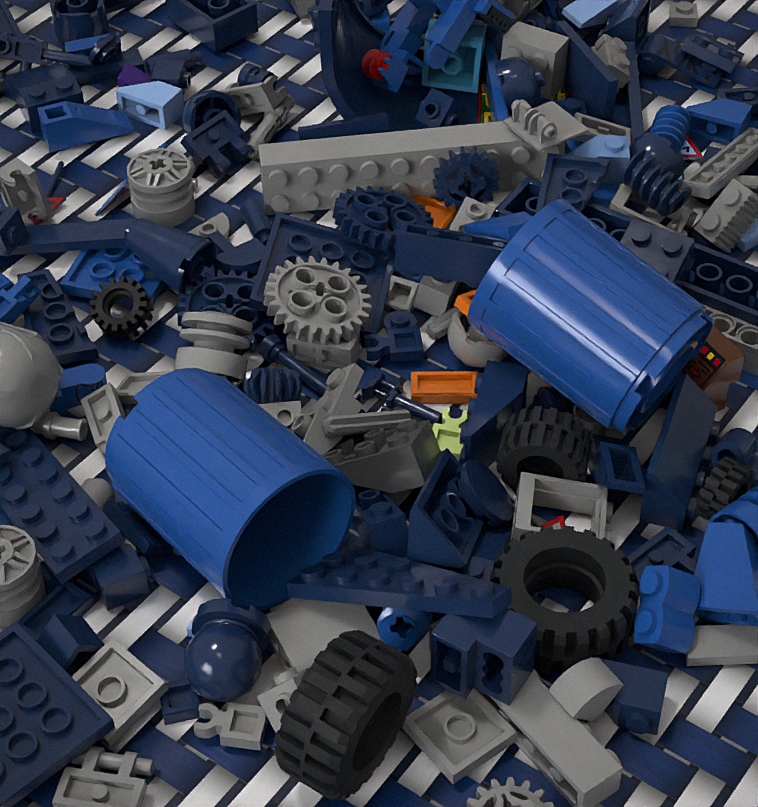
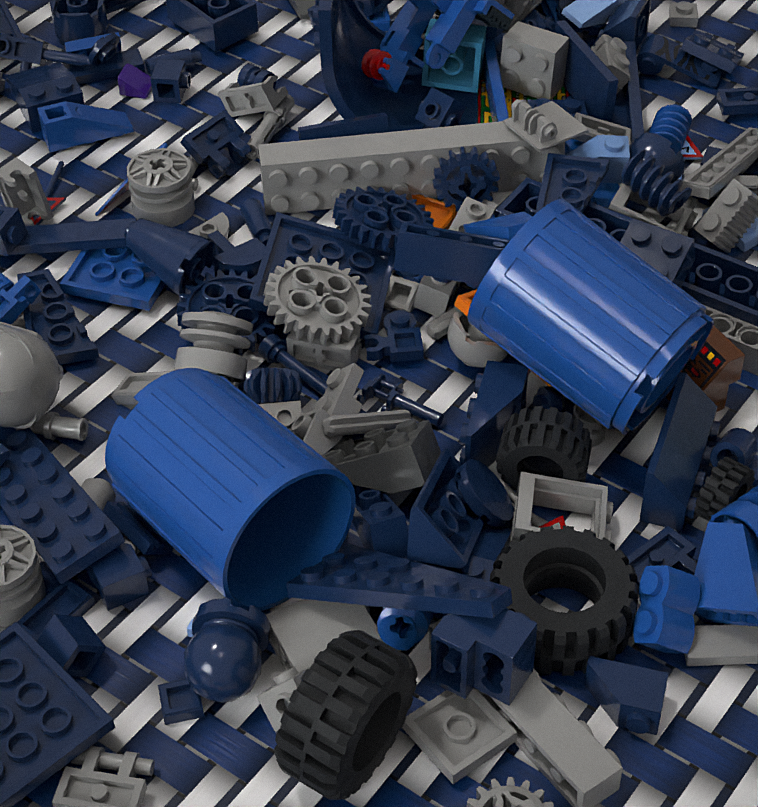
blue leg [49,363,107,417] -> none
light grey plate [72,638,169,747] -> none
light grey hinge [81,382,126,455] -> none
black tyre [89,276,154,340] -> none
light blue slope [116,81,184,130] -> none
dark blue cylinder [182,90,241,134] -> none
light grey plate [193,702,268,751] -> none
orange tile [411,371,478,404] -> none
yellowish green plate [432,407,468,461] -> none
dark blue cylinder [495,57,545,114] -> none
light grey brick [548,657,624,722] -> none
dark blue slope [588,434,645,494] -> none
blue slope [686,98,752,145] -> none

